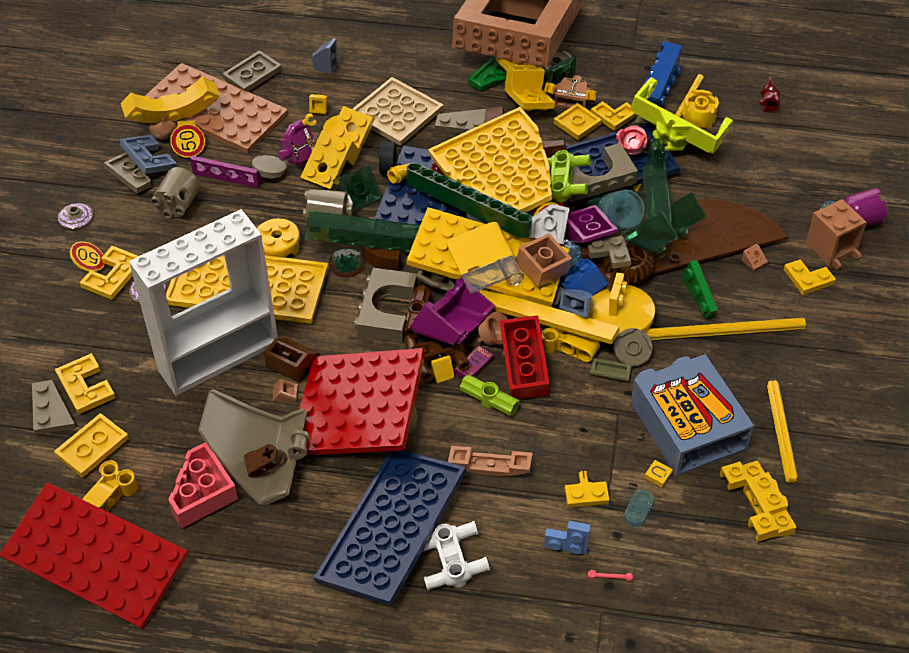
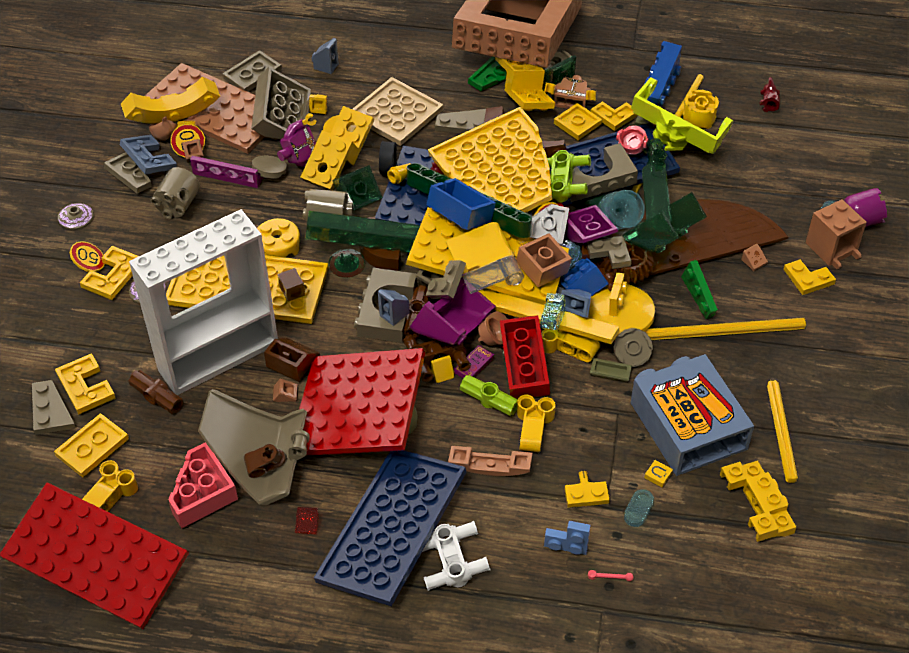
none -> reddish brown piece [128,370,184,414]
none -> nougat slope [182,139,204,162]
none -> dark tan slope [251,67,311,139]
none -> reddish brown brick [277,268,305,302]
none -> clear red slope [295,507,319,534]
none -> sand blue slope [378,289,410,326]
none -> blue piece [426,178,496,230]
none -> dark tan plate [426,260,466,299]
none -> yellow piece [517,395,555,453]
none -> clear light blue leg [541,293,566,330]

